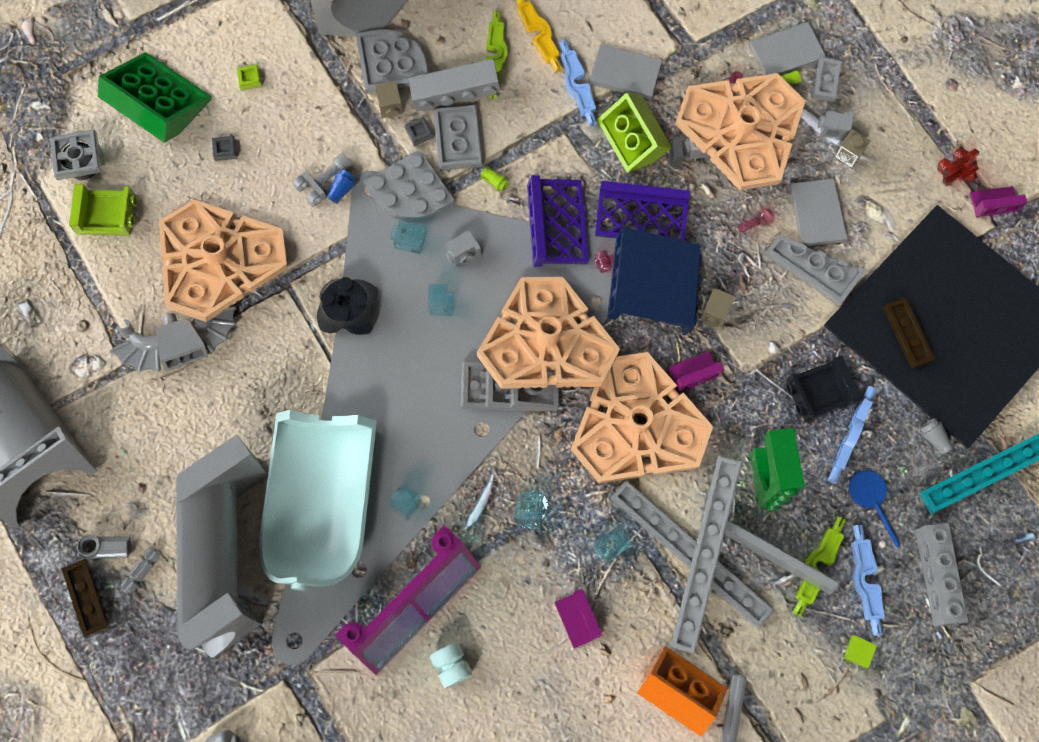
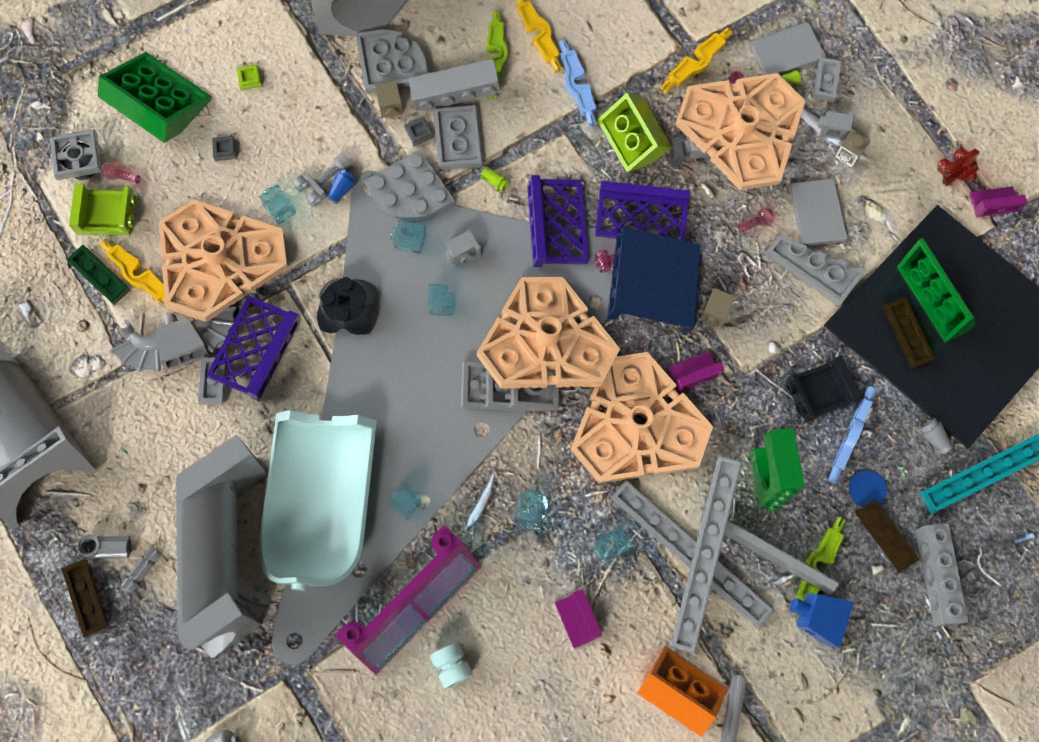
light grey tile [589,44,662,100] -> none
lime tile [843,635,877,669] -> none
light blue piece [851,525,885,636] -> none
none -> dark green tile [66,245,131,305]
none -> yellow piece [99,239,165,303]
none -> clear pink bar [102,163,141,183]
none -> light grey plate [198,357,226,405]
none -> dark purple fence [206,295,300,402]
none -> clear light blue brick [259,184,296,225]
none -> yellow piece [661,27,733,93]
none -> blue torso [790,593,854,648]
none -> dark brown plate [855,499,920,573]
none -> green slope [897,238,976,343]

